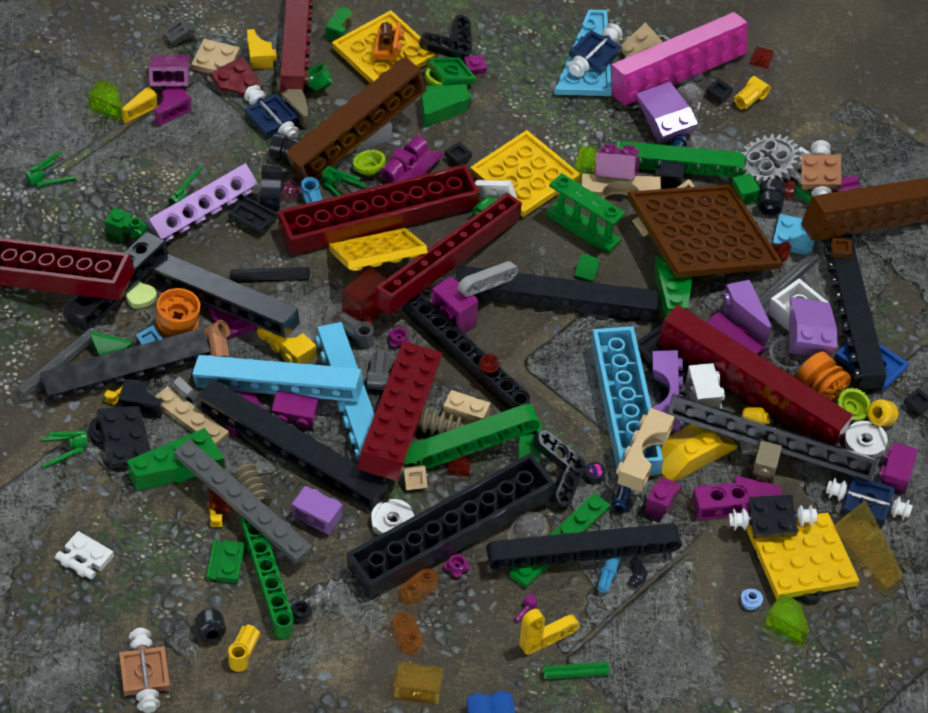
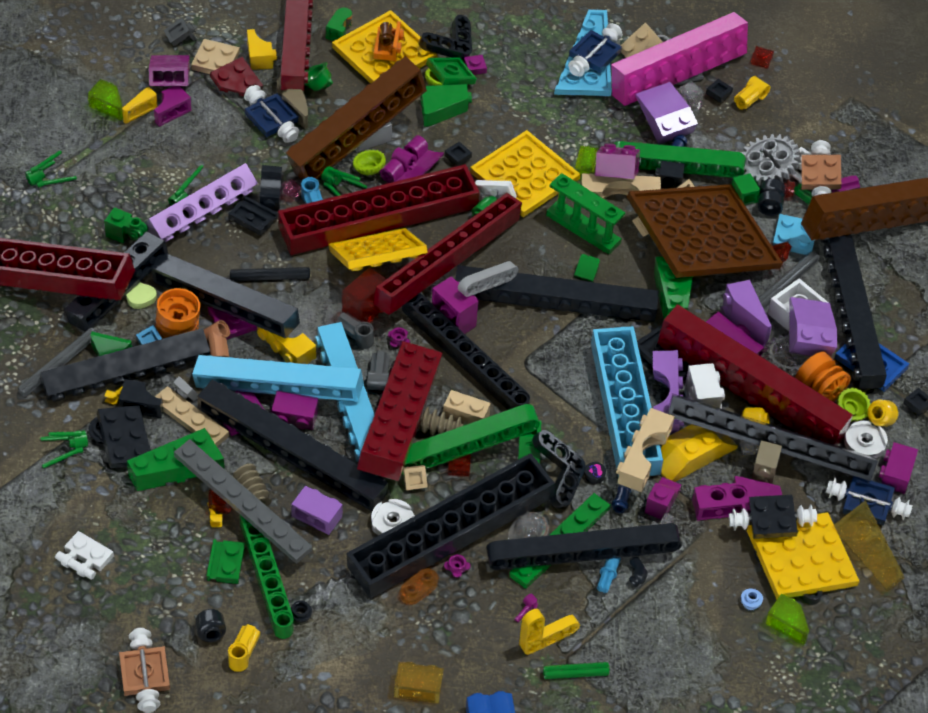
black wheel [269,132,302,162] -> none
clear orange plate [393,612,423,654] -> none
clear red plate [479,353,500,373] -> none
reddish brown tile [831,238,852,259] -> none

